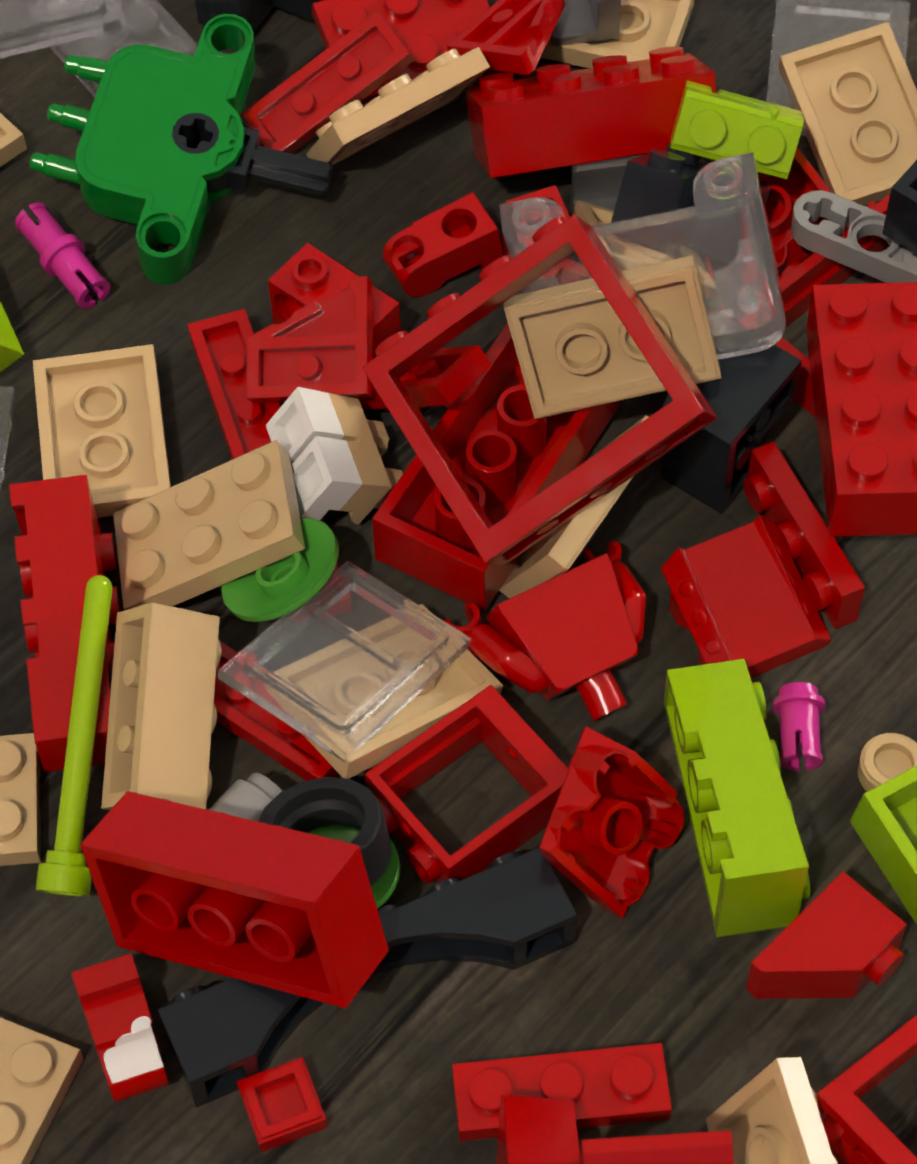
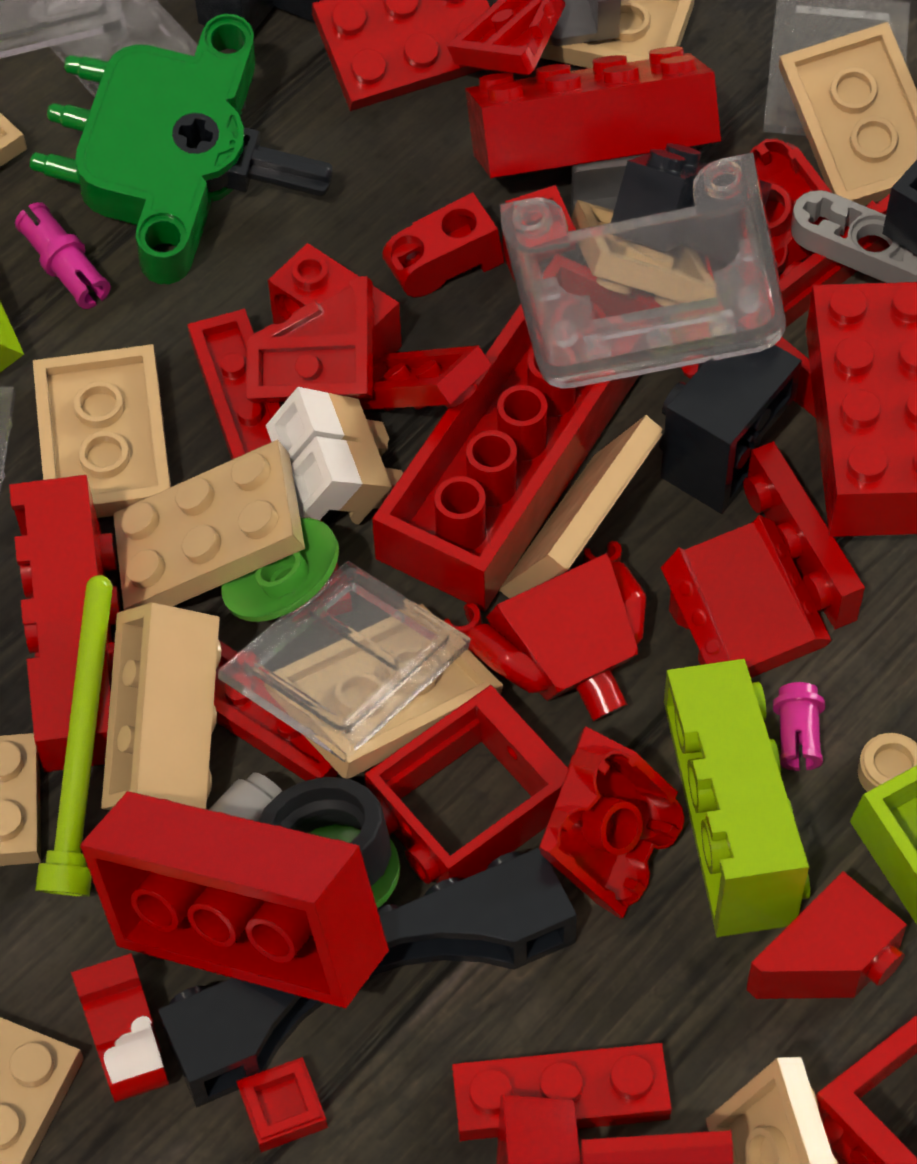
red plate [241,10,415,154] -> none
tan plate [306,47,490,166] -> none
red window [362,214,717,566] -> none
tan tile [504,255,721,419] -> none
lime brick [670,81,804,179] -> none

